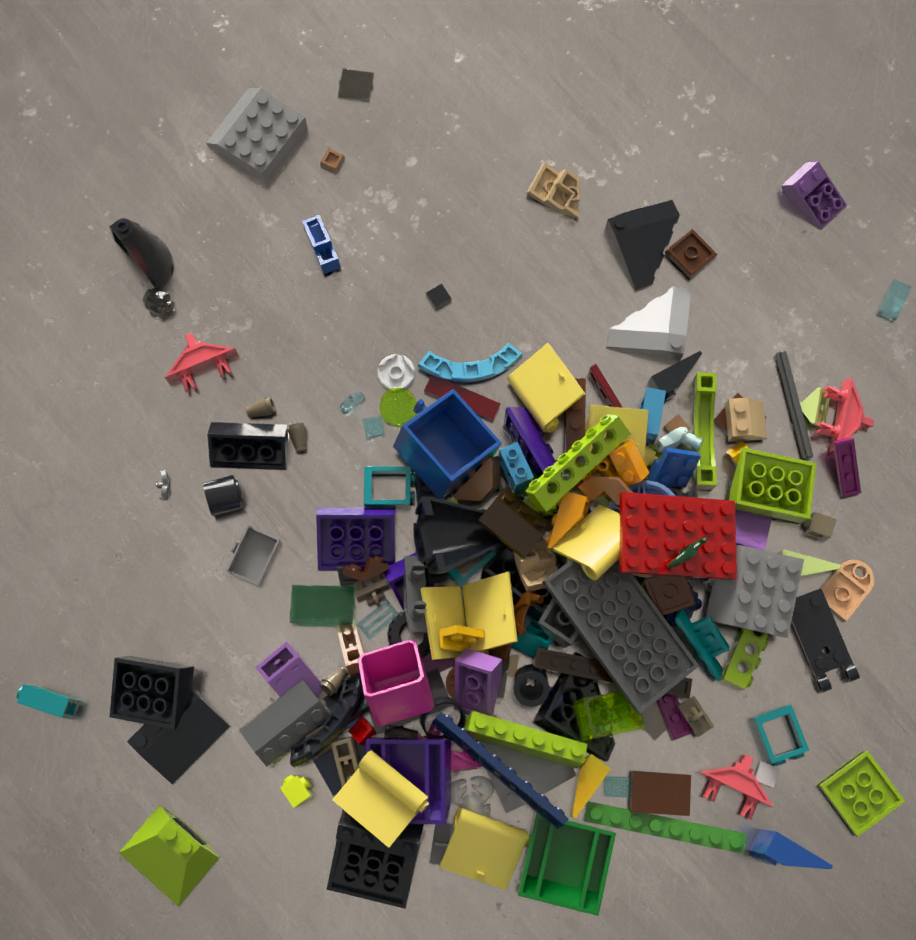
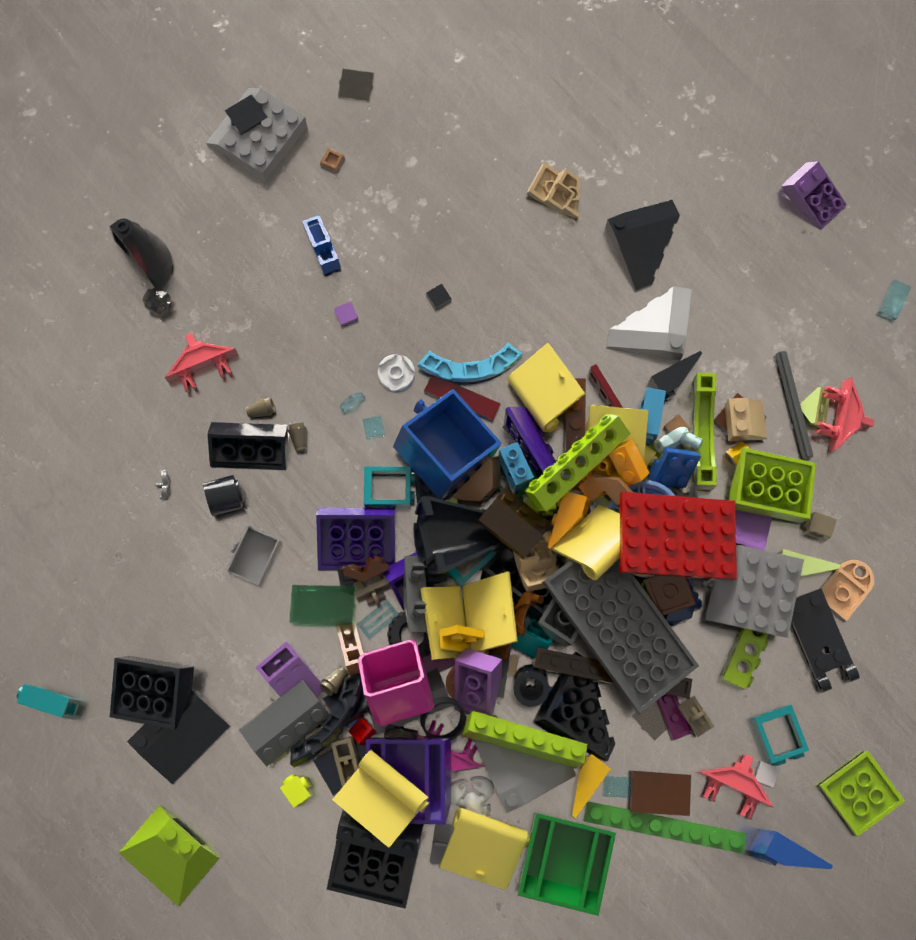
clear neon green tile [380,387,417,425] -> none
dark blue plate [431,712,569,829] -> none
clear neon green brick [573,691,646,742] -> none
reddish brown tile [665,229,718,278] -> none
dark green piece [667,537,708,569] -> none
teal bracket [675,609,730,681] -> none
magenta tile [833,437,861,497] -> none
none -> black piece [225,94,267,135]
none -> medium lavender tile [334,301,358,327]

